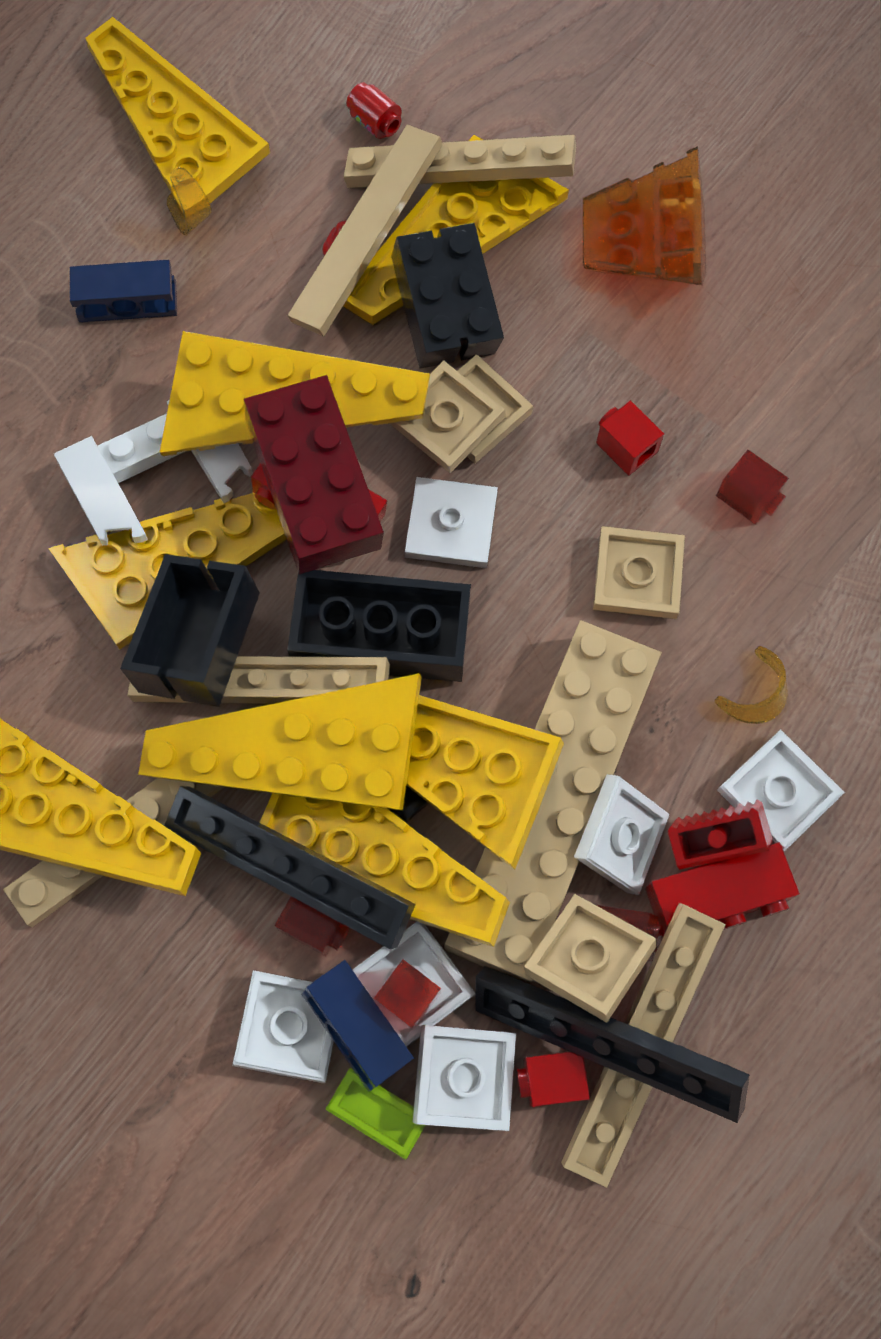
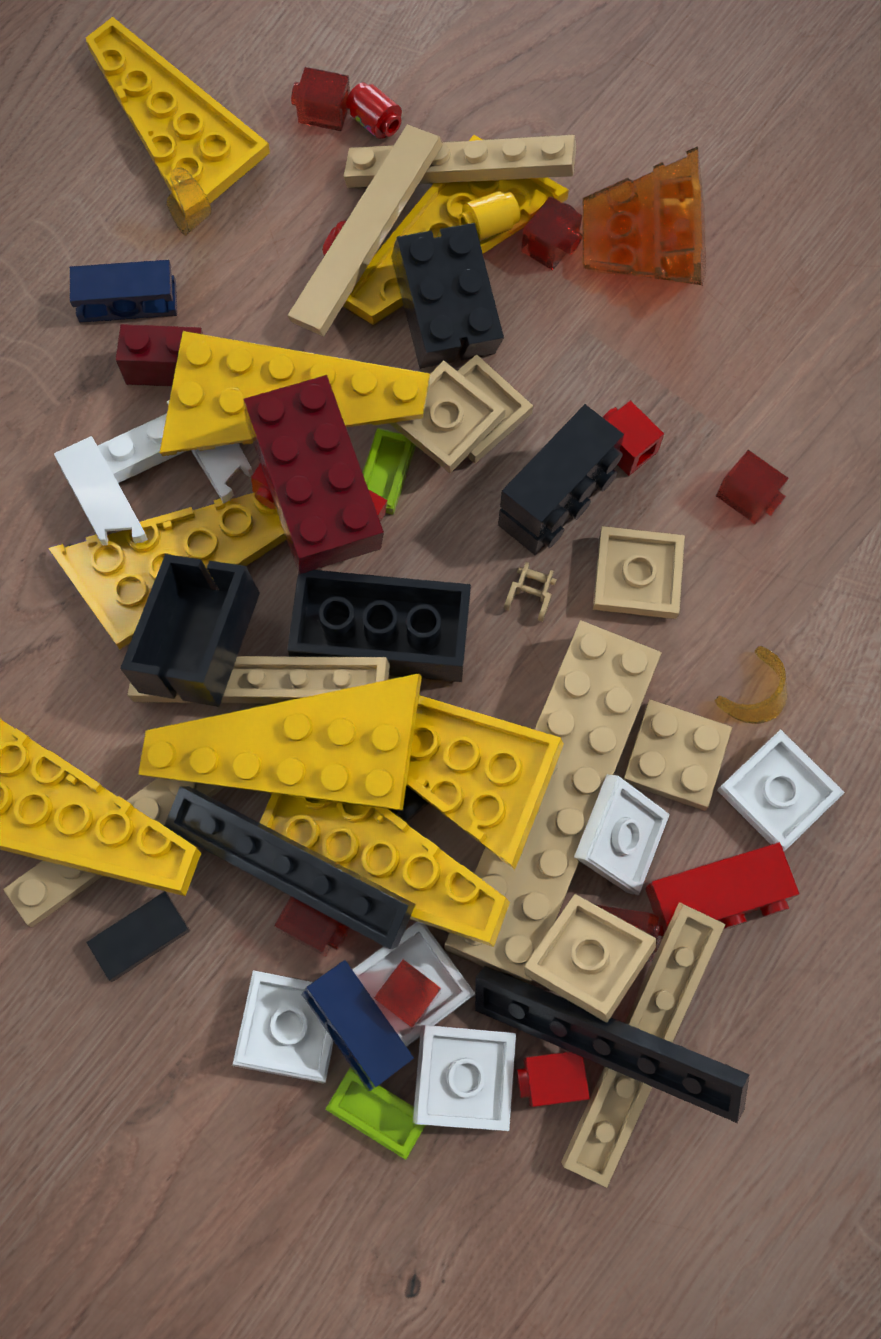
white plate [405,477,498,568] -> none
red brick [668,799,773,870] -> none
none -> black tile [86,891,190,982]
none -> dark red brick [116,324,203,386]
none -> clear red brick [291,67,350,132]
none -> lime tile [363,428,416,515]
none -> yellow brick [459,191,520,241]
none -> black piece [498,404,624,555]
none -> tan piece [504,562,557,622]
none -> clear red brick [521,196,583,271]
none -> tan plate [623,699,732,811]

